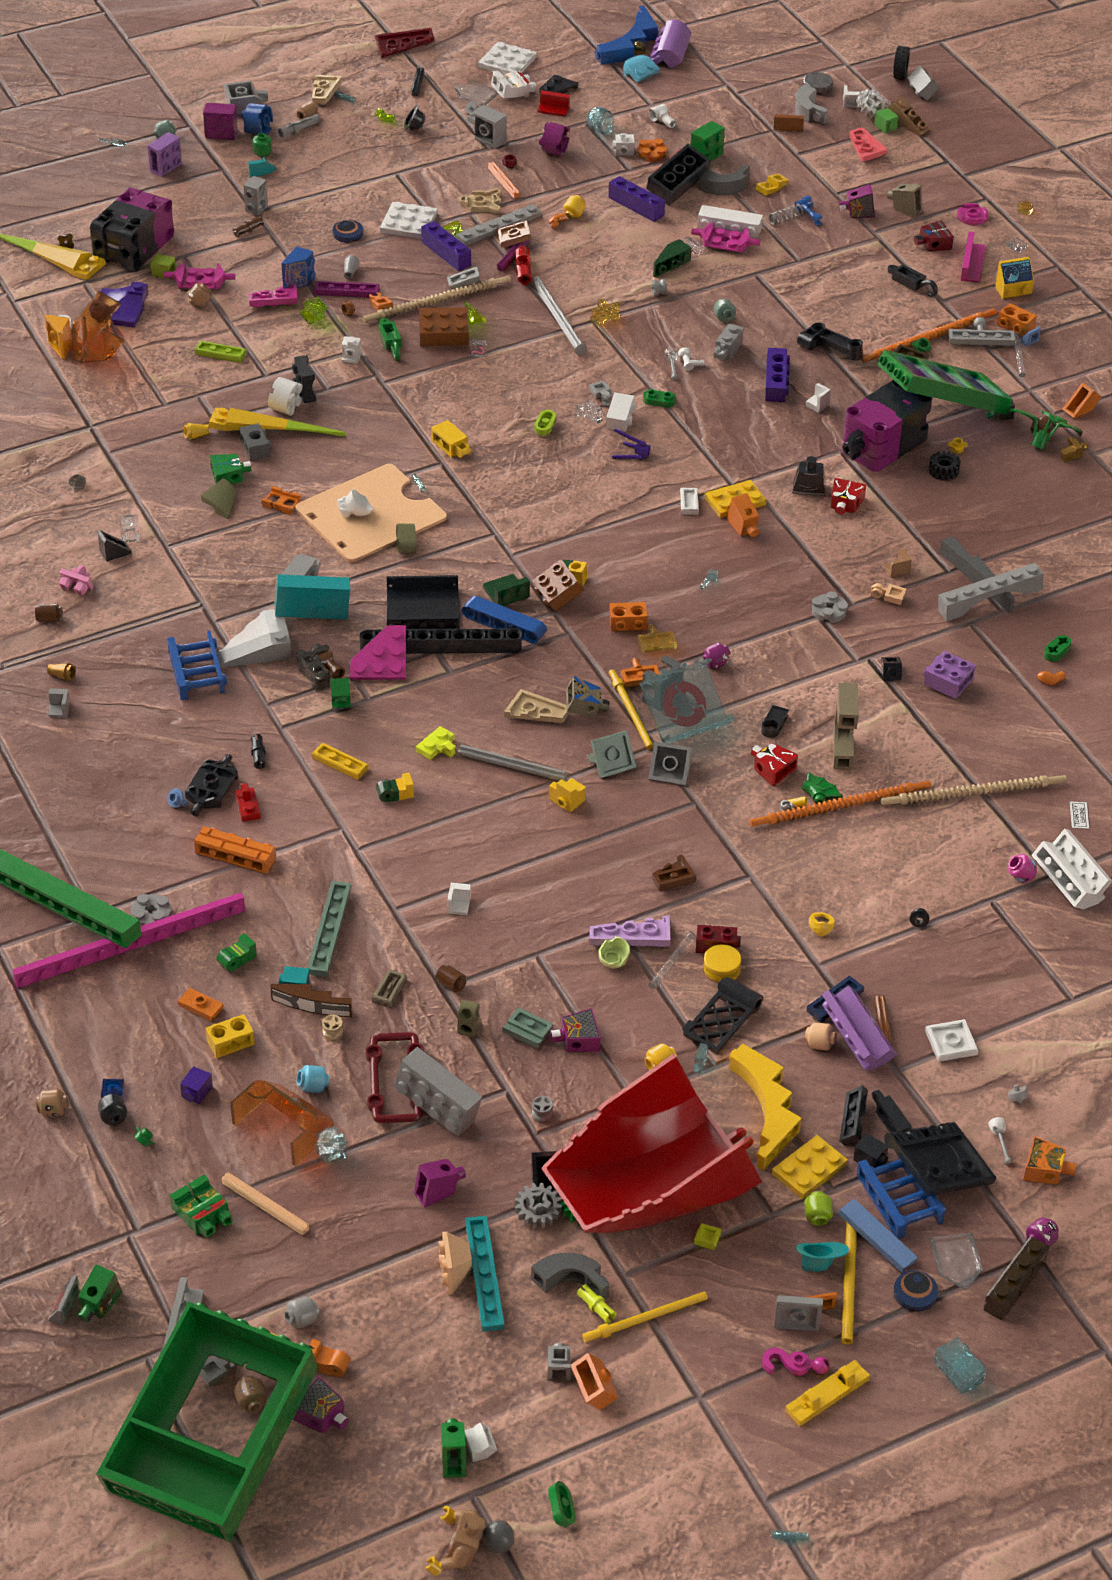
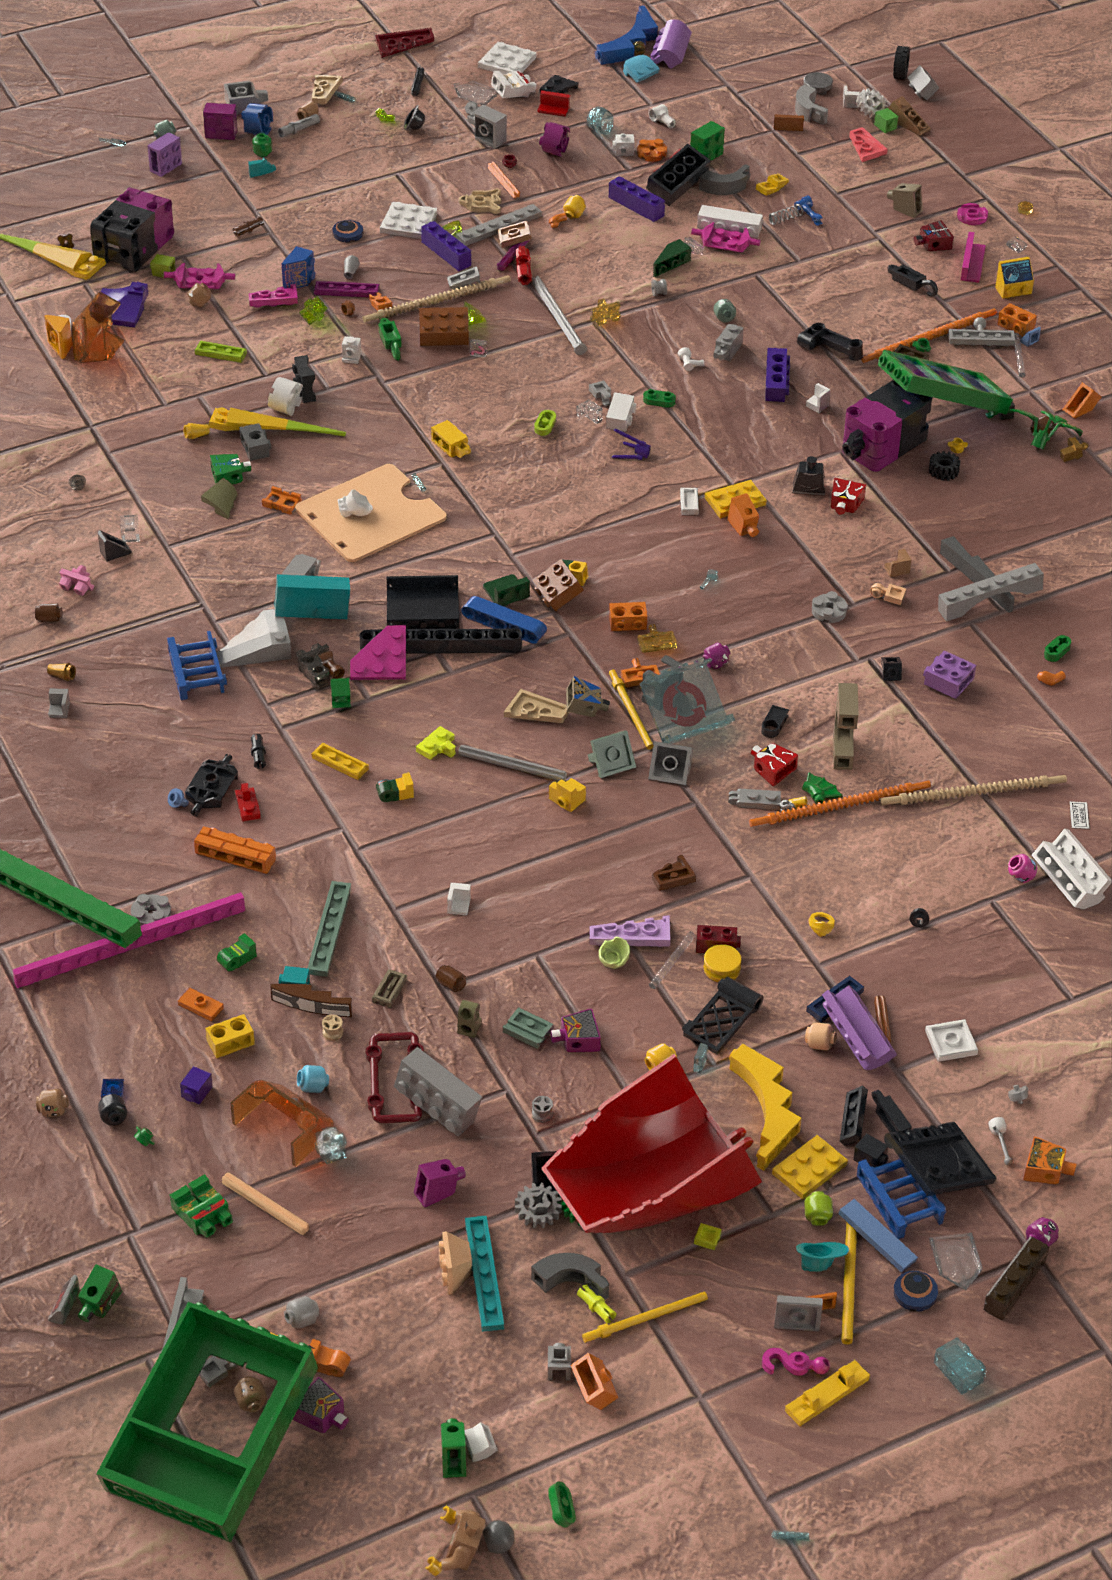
light grey brick [243,176,268,215] -> none
olive beam [396,523,417,553] -> none
hinge [664,347,678,380] -> none
torso [839,184,875,218] -> none
none -> light grey hinge [728,789,781,810]

